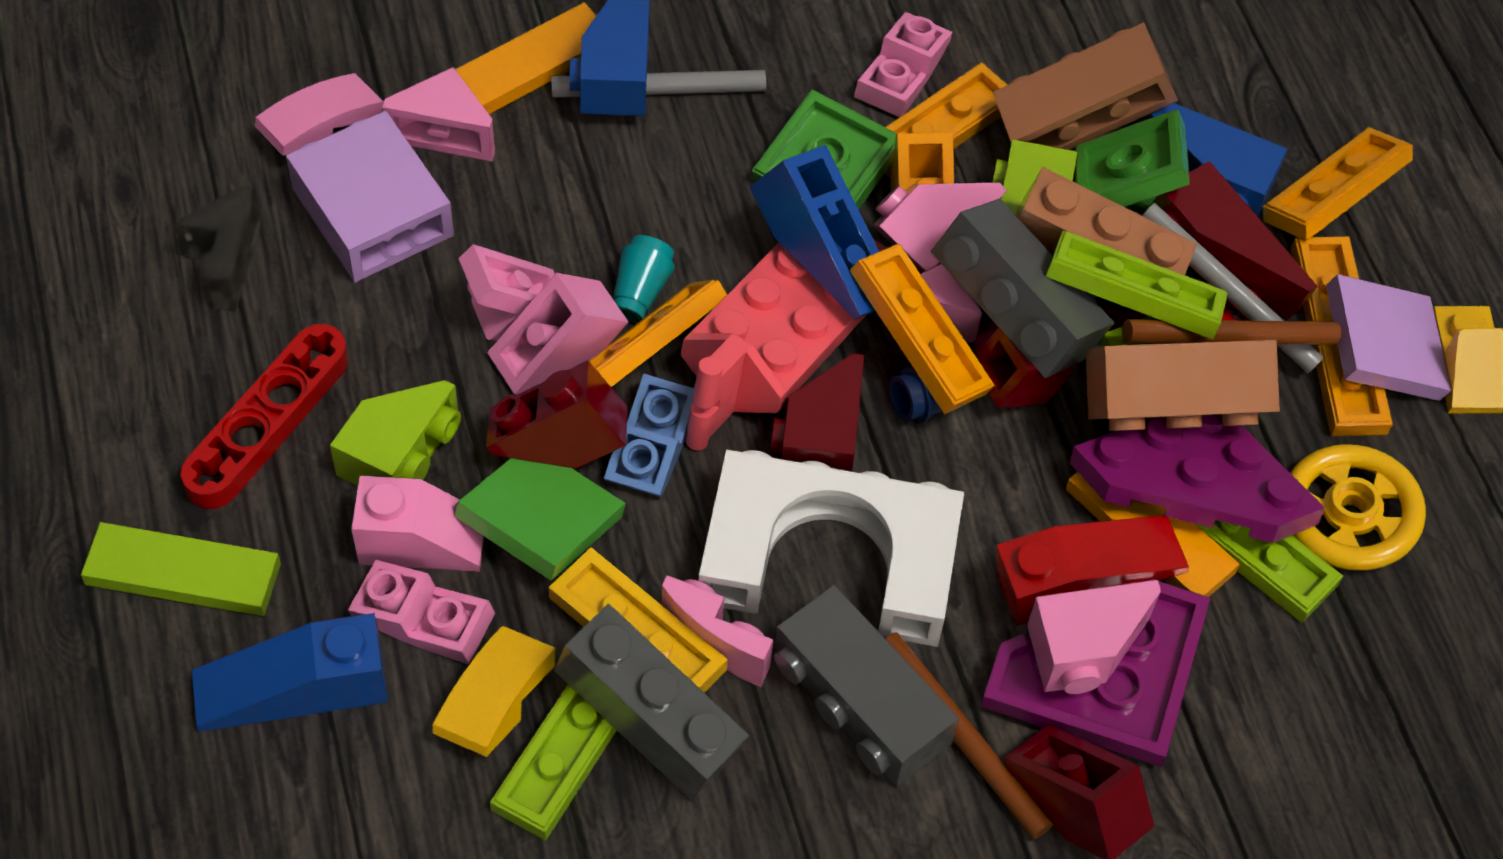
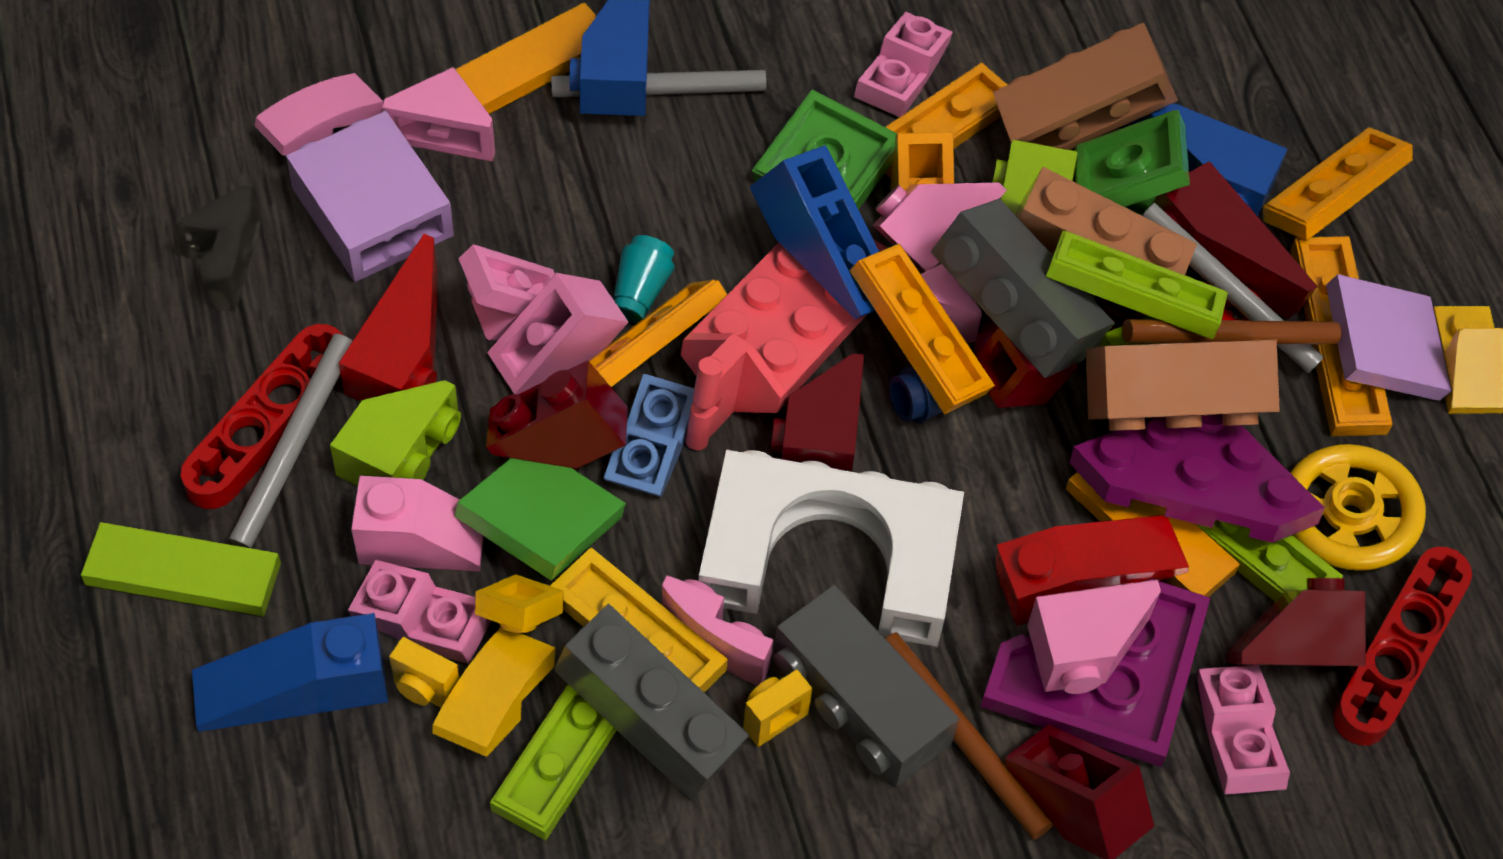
none -> light grey bar [228,334,353,548]
none -> red slope [338,234,438,401]
none -> yellow plate [389,637,459,708]
none -> yellow plate [475,574,564,633]
none -> yellow plate [743,669,812,747]
none -> bright pink slope [1197,665,1290,795]
none -> dark red slope [1227,578,1366,666]
none -> red beam [1333,547,1472,746]

